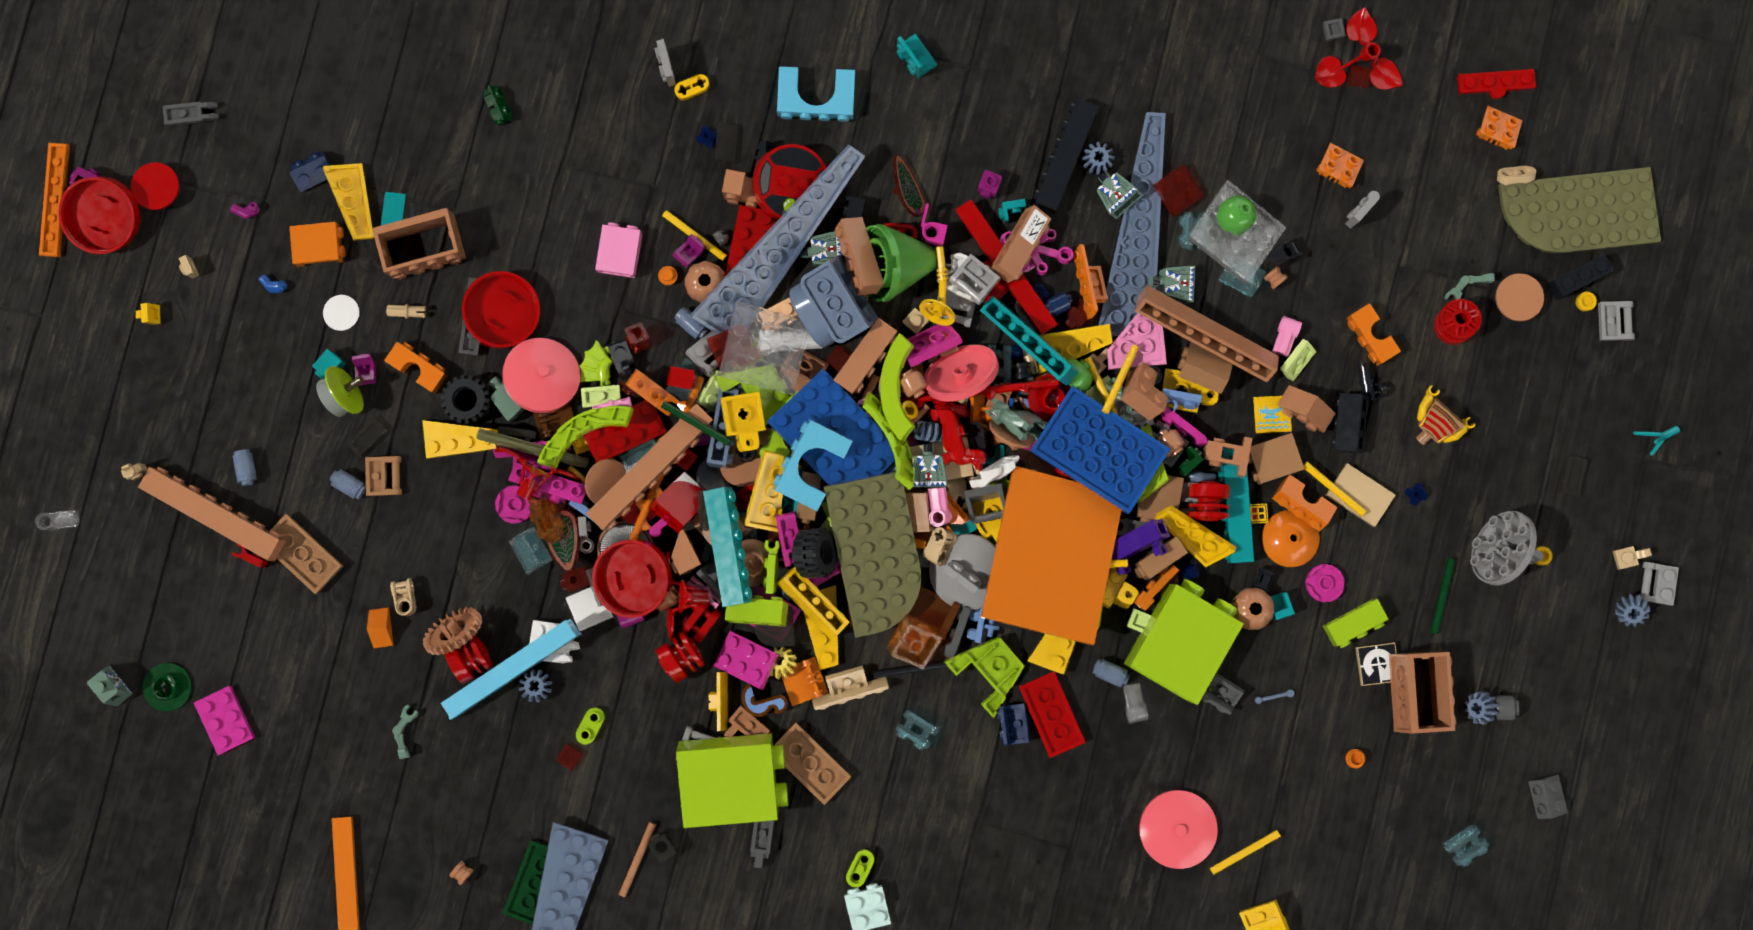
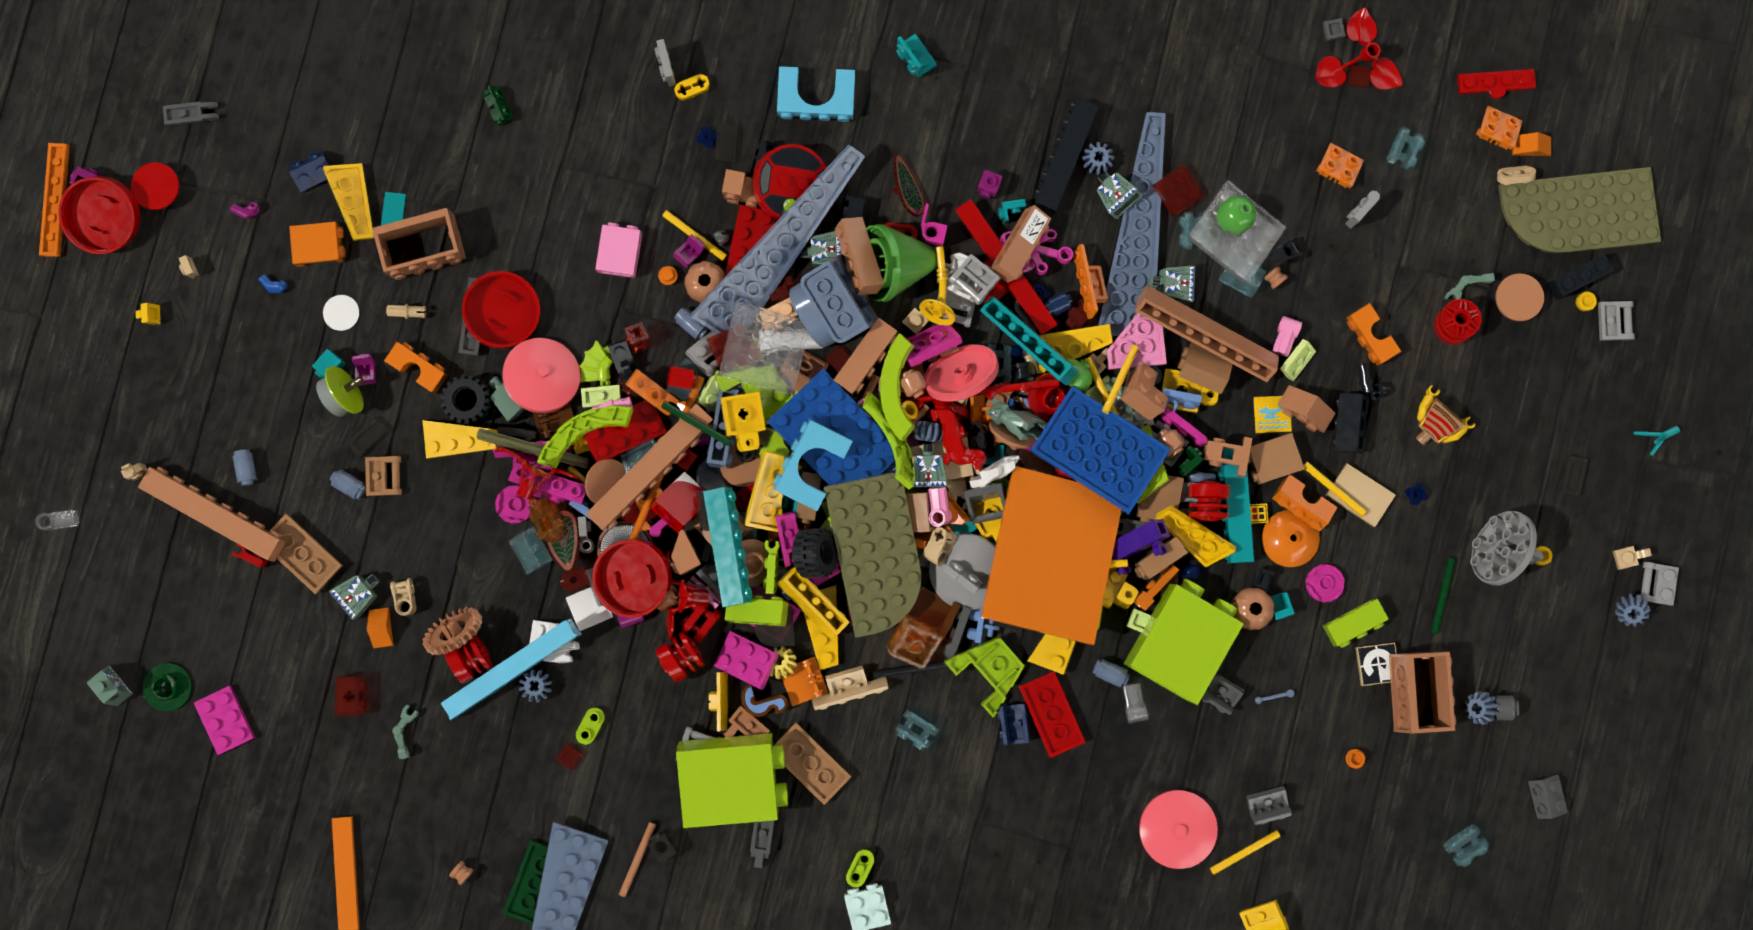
none -> torso [329,574,380,620]
none -> clear red brick [335,676,367,716]
none -> clear red bracket [770,276,795,301]
none -> dark grey bracket [1246,786,1292,825]
none -> clear light blue brick [1386,126,1425,170]
none -> orange slope [1512,132,1551,156]

